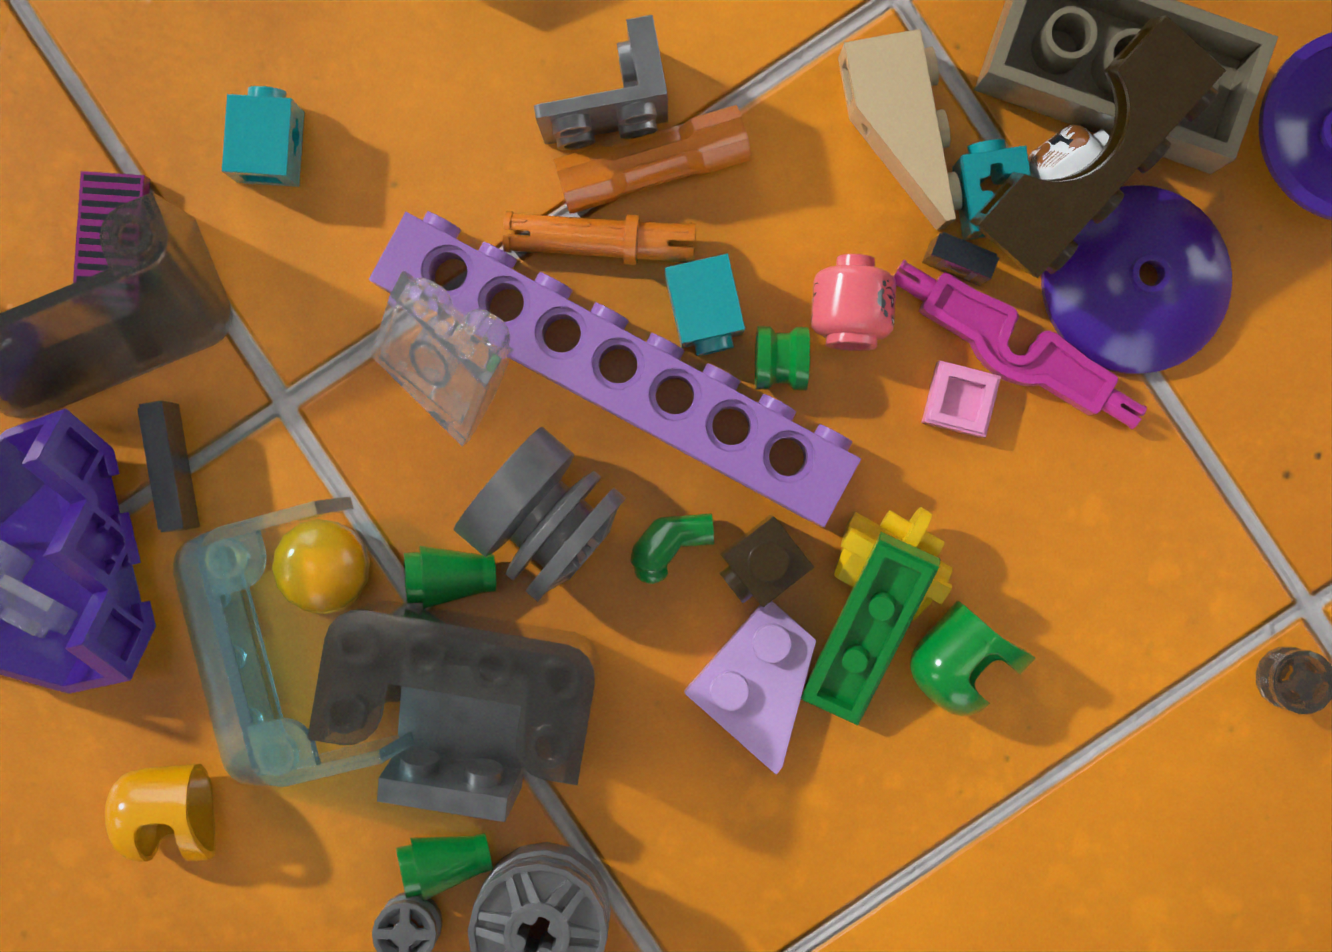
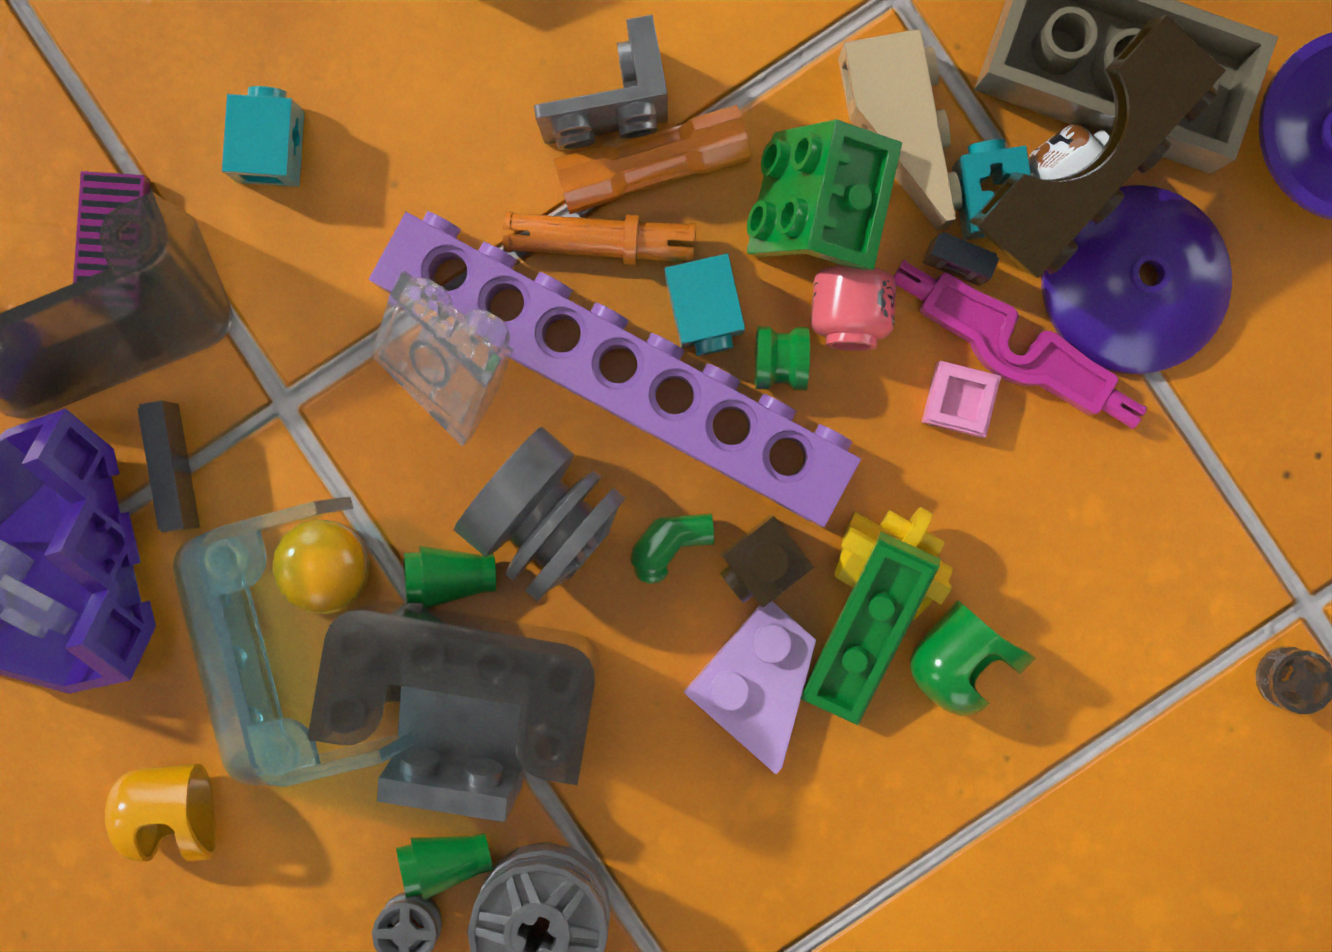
none -> green bracket [747,119,903,270]

